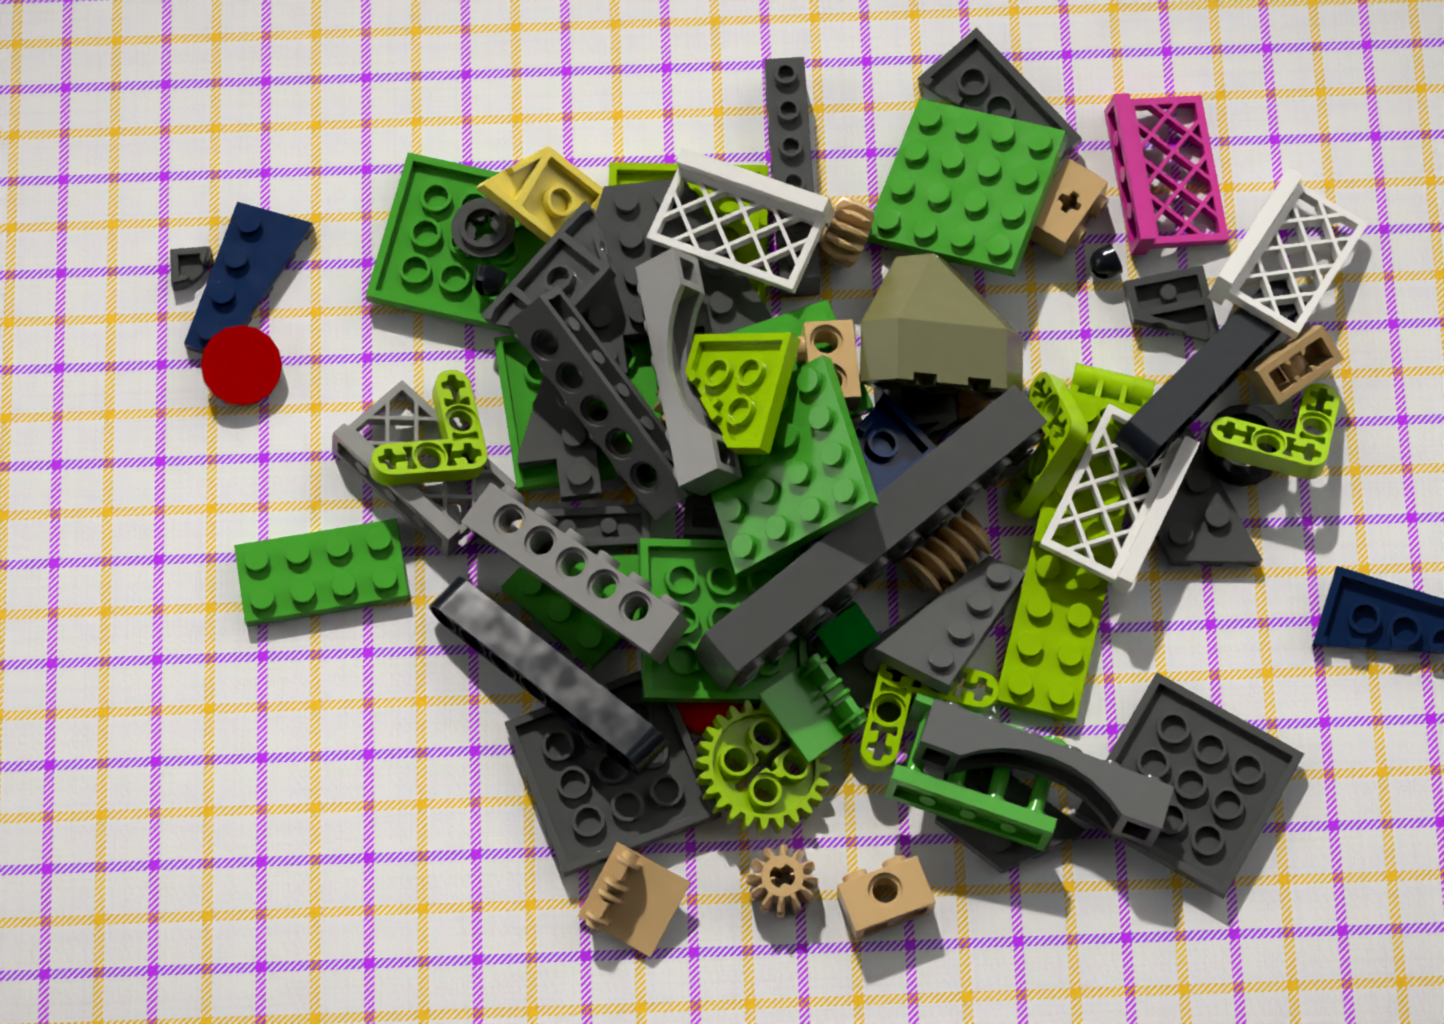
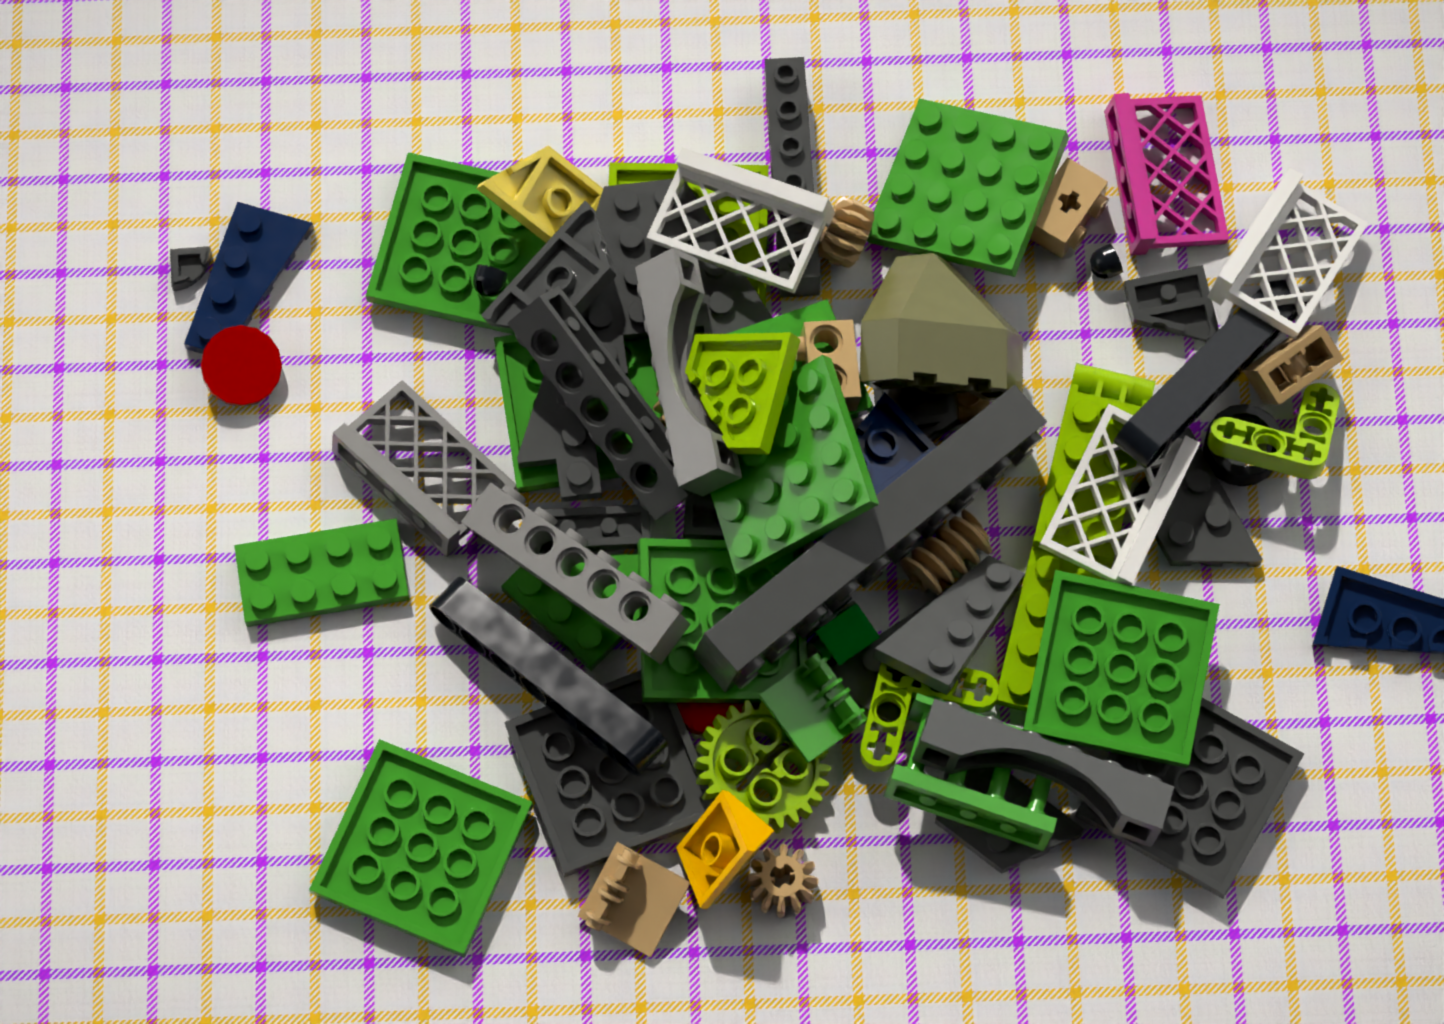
lime beam [369,370,488,486] -> none
dark grey gear [451,198,516,261] -> none
tan brick [837,855,936,941] -> none
dark grey wing [917,27,1082,161] -> none
lime beam [1006,372,1088,519] -> none
none -> bright green plate [309,739,533,958]
none -> yellow slope [676,790,774,910]
none -> bright green plate [1023,570,1220,768]

